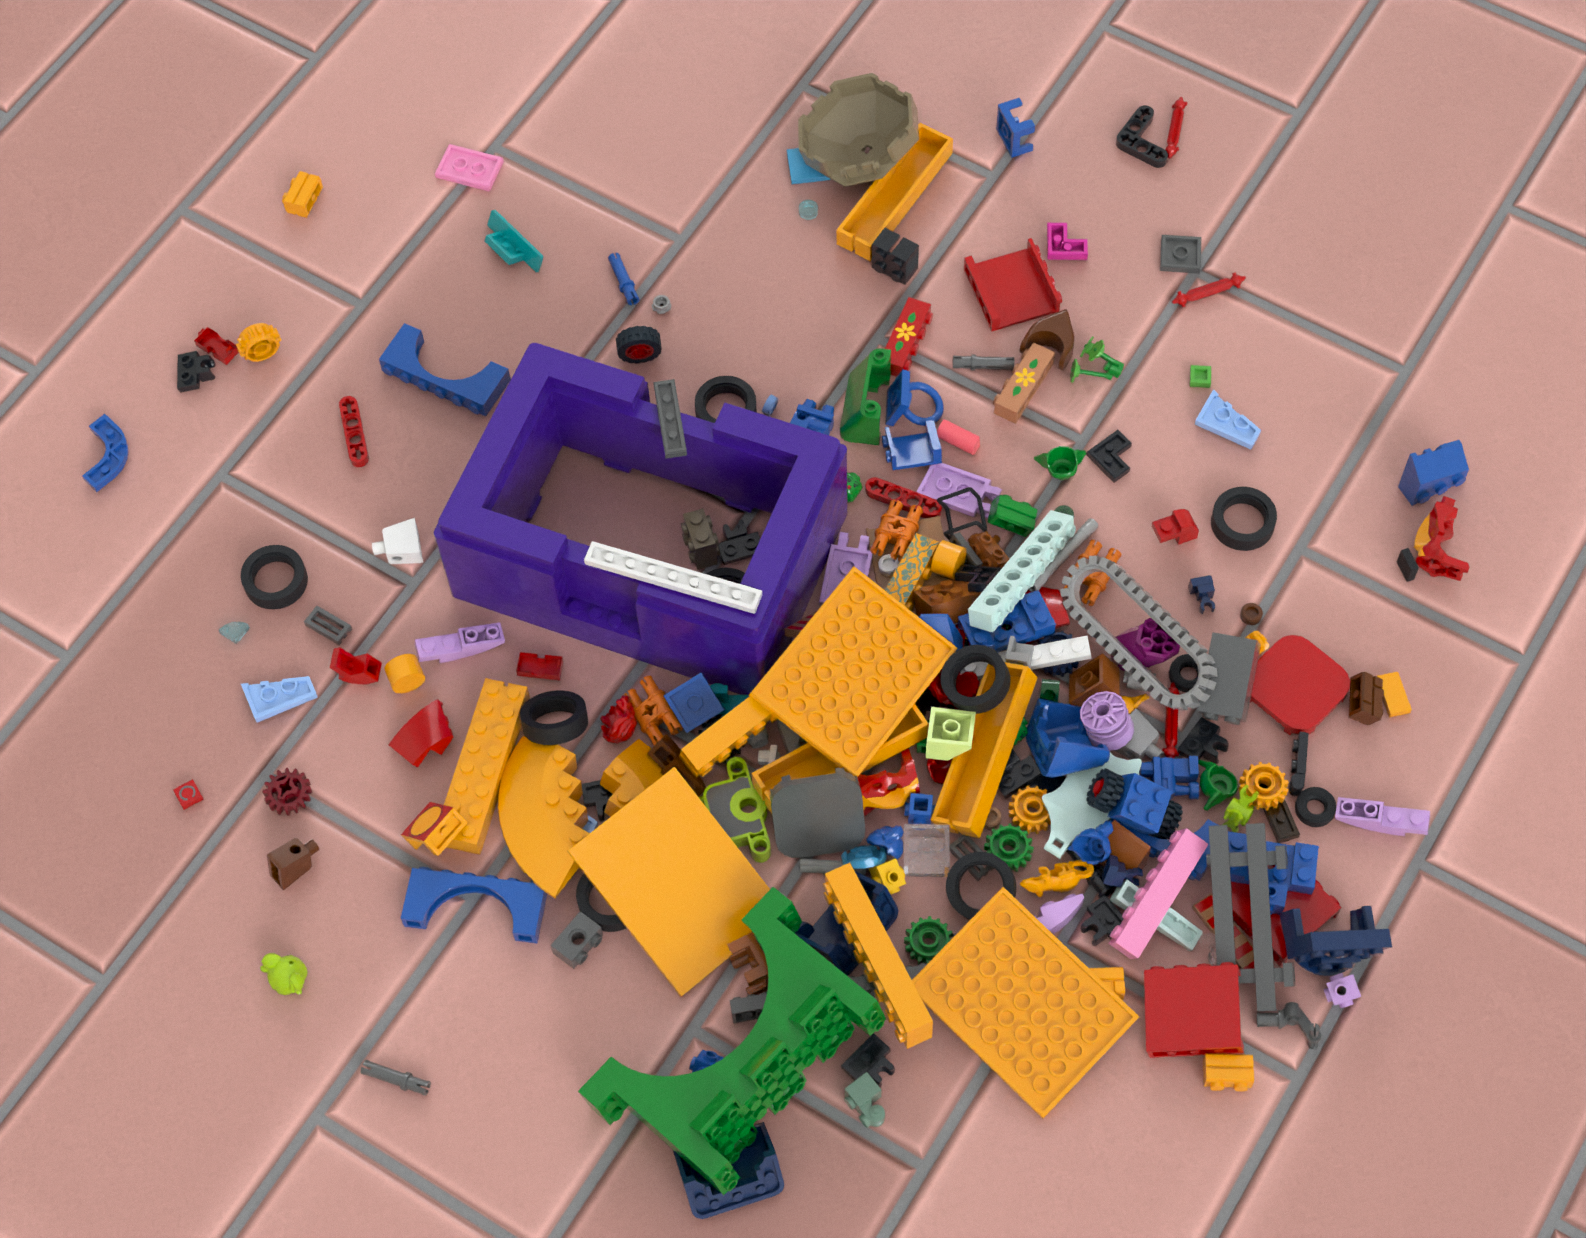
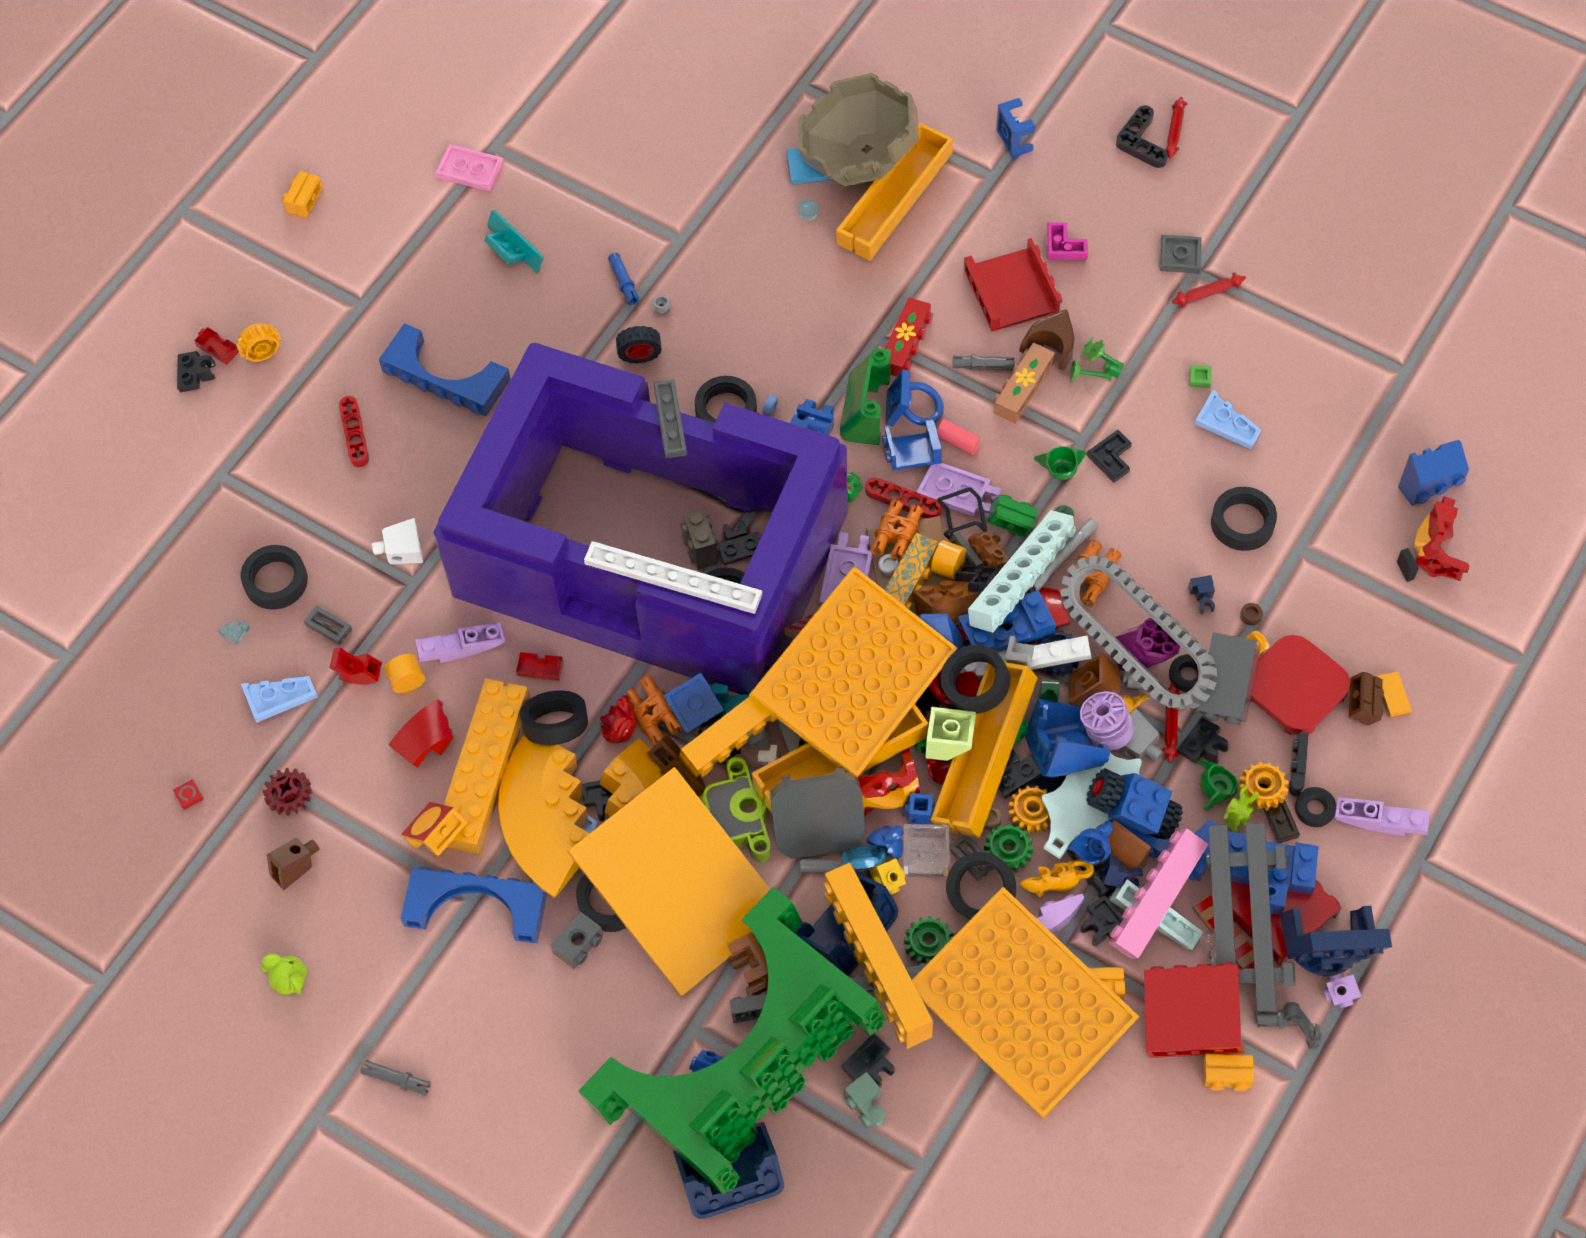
blue plate [82,414,129,492] -> none
black piece [872,228,919,285] -> none
blue hips [1139,756,1199,800] -> none
red brick [1152,509,1199,545] -> none

